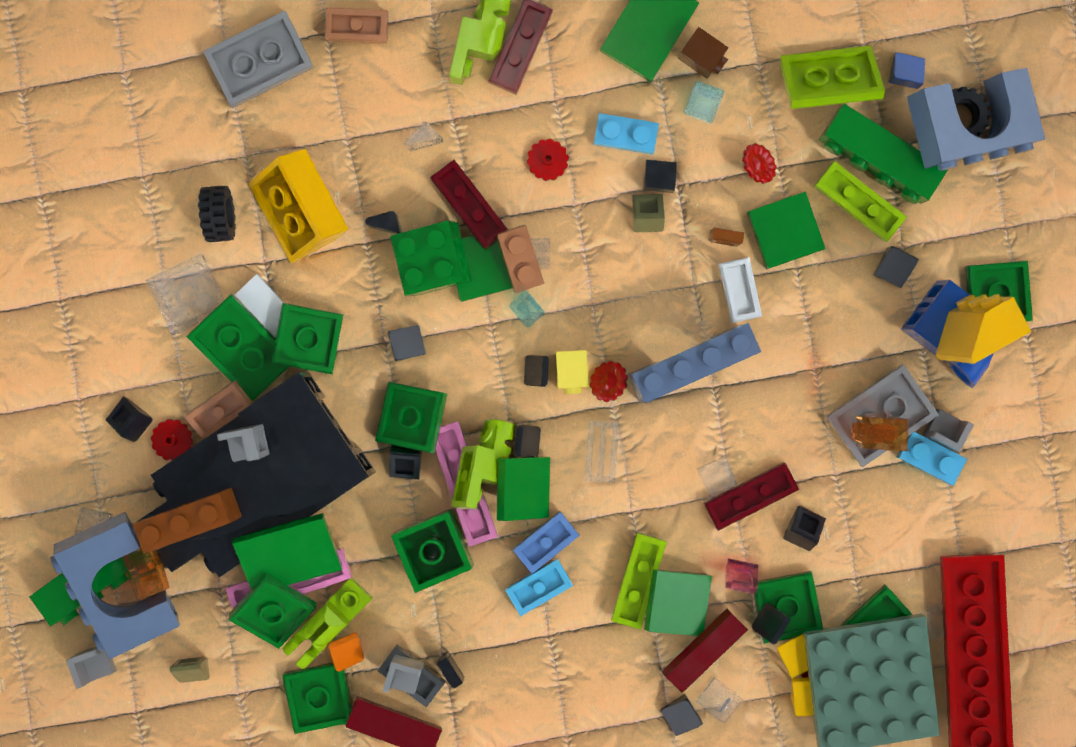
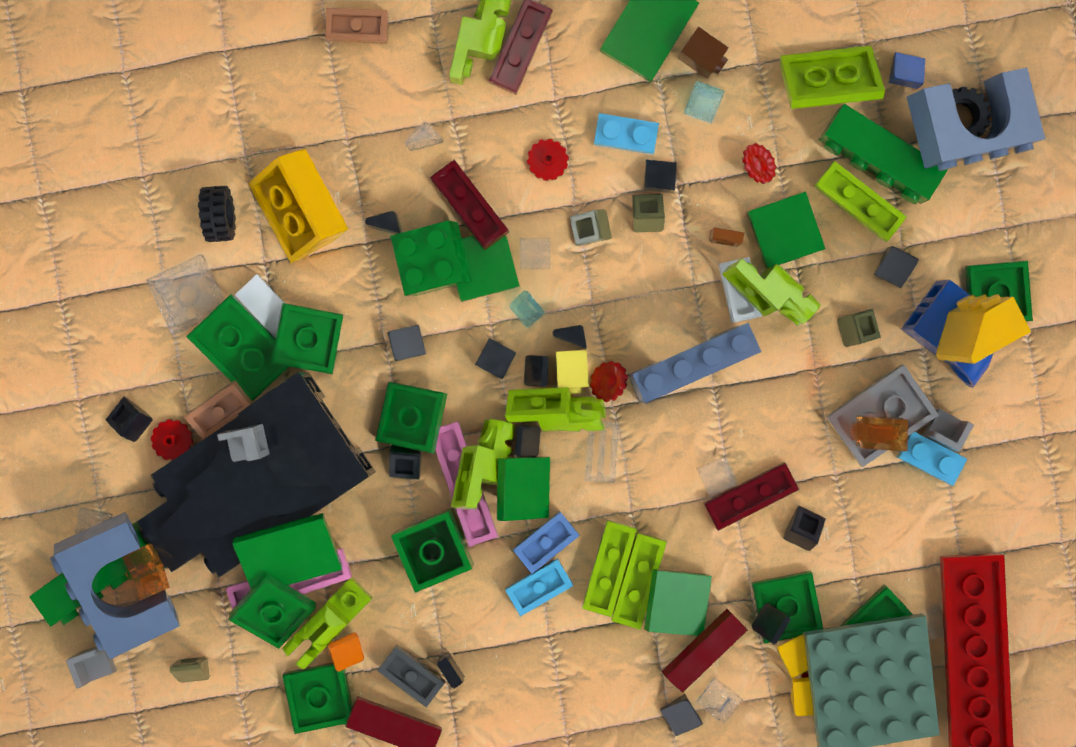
dark orange brick [132,488,242,554] -> none
light grey plate [203,11,314,108] -> none
light grey panel [383,654,424,695] -> none
nougat plate [496,224,545,293] -> none
clear pink tile [725,558,758,594] -> none
none -> black slope [475,338,516,379]
none -> lime plate [505,387,606,432]
none -> black slope [552,325,587,349]
none -> olive slope [570,209,612,246]
none -> lime plate [582,520,637,617]
none -> lime plate [722,258,821,326]
none -> olive slope [837,309,881,347]

